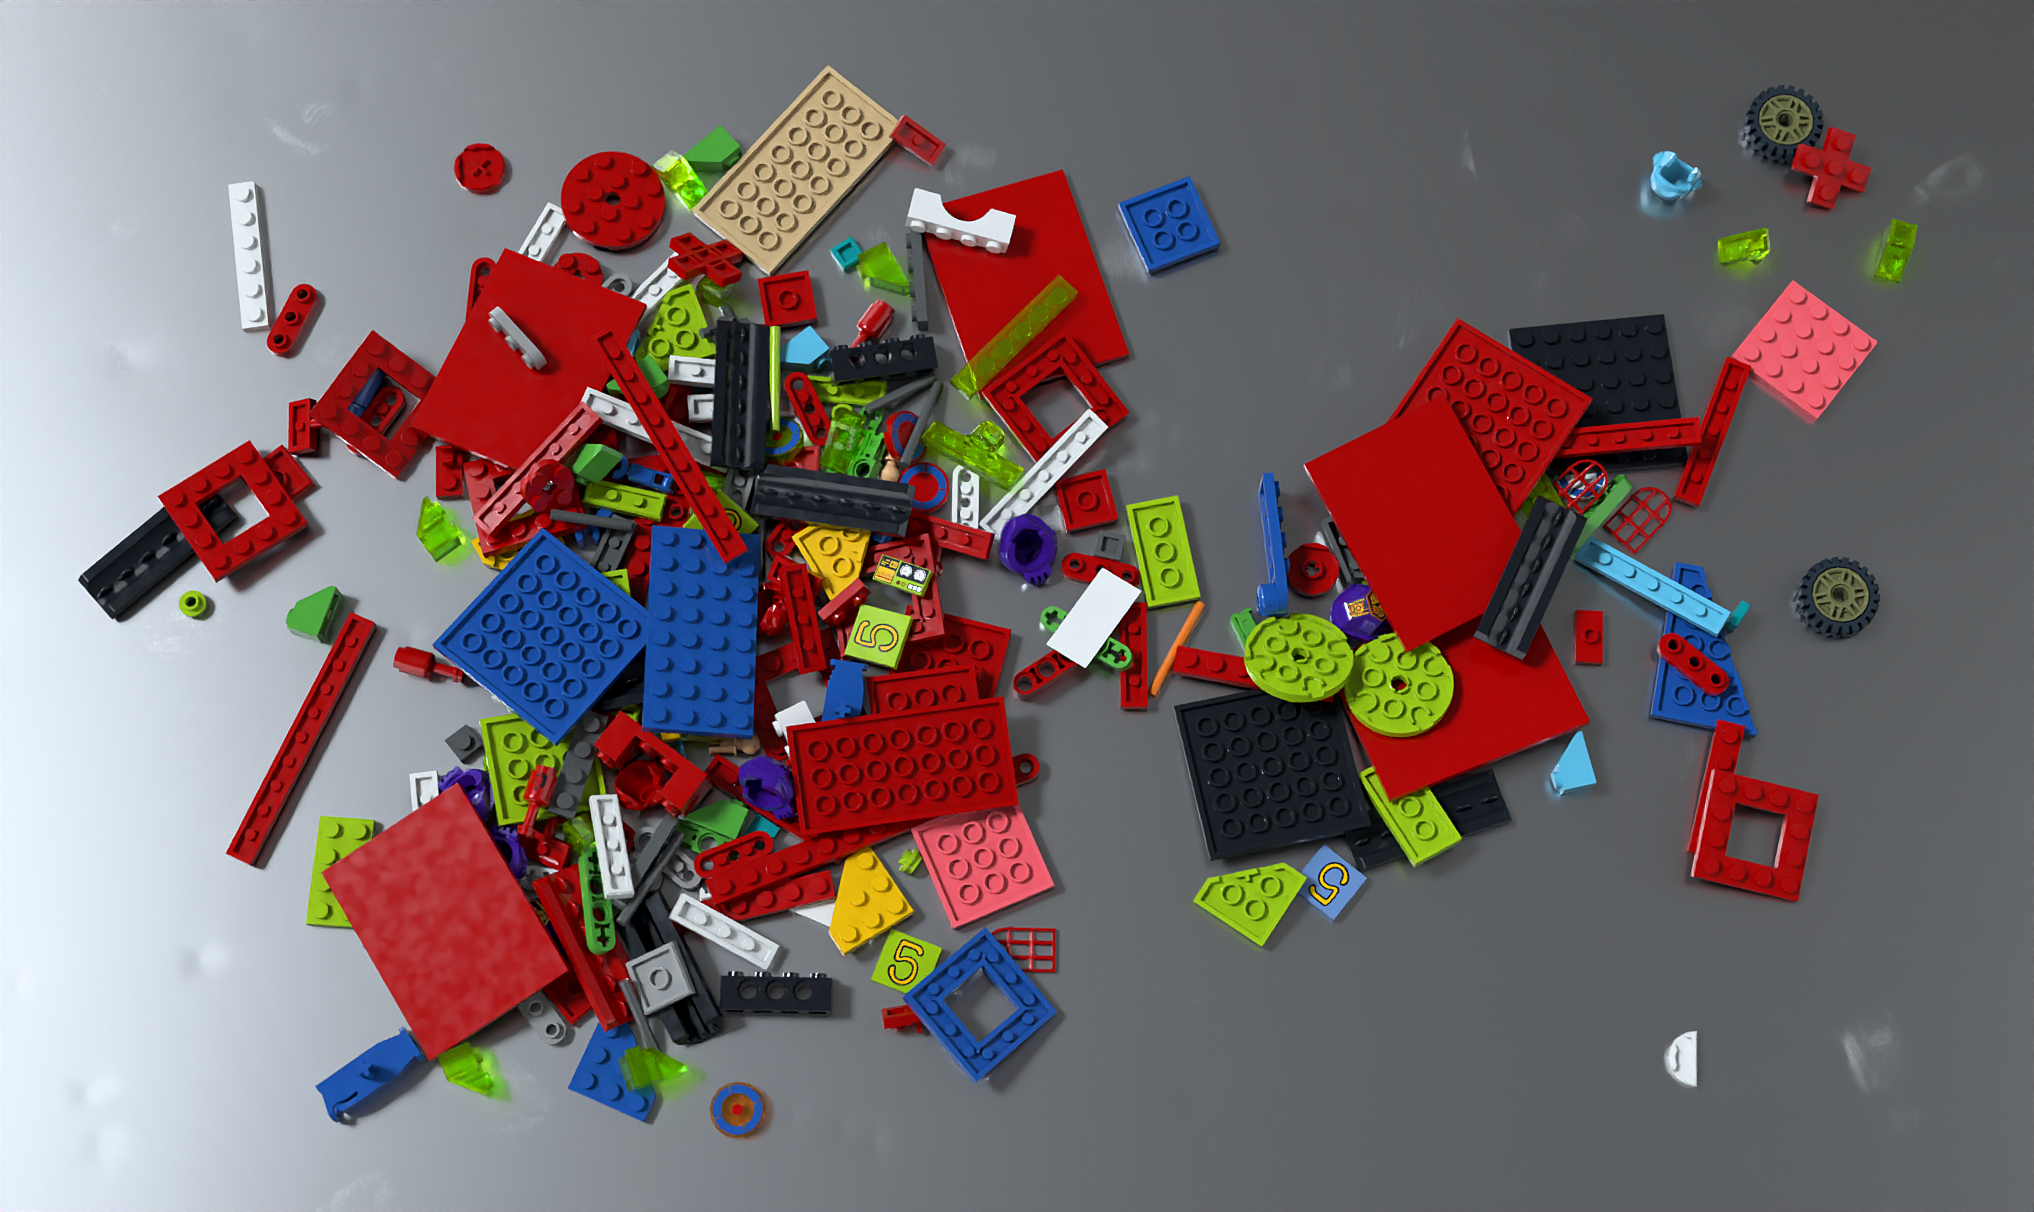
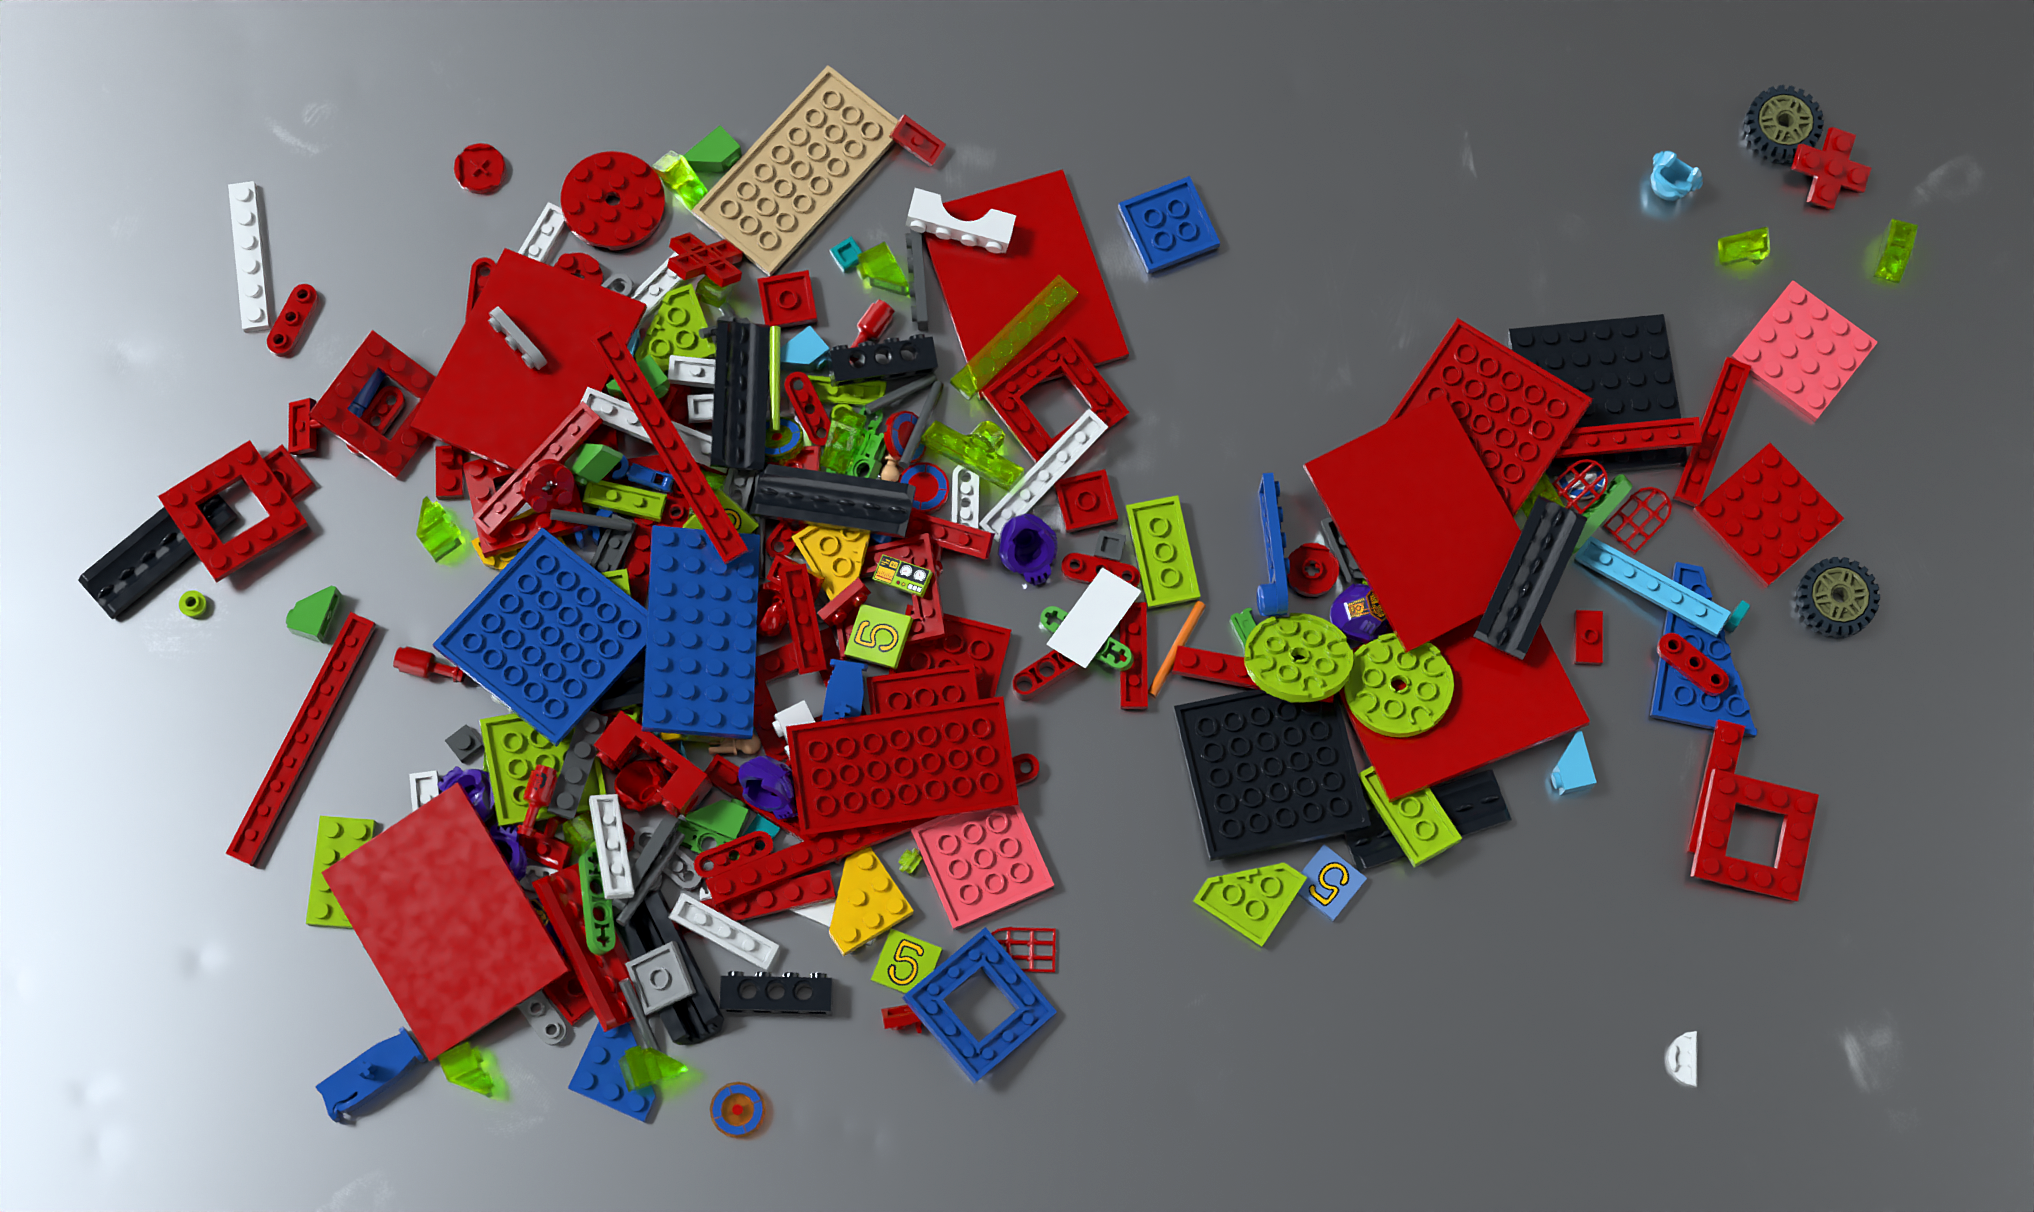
none -> red plate [1692,443,1845,588]

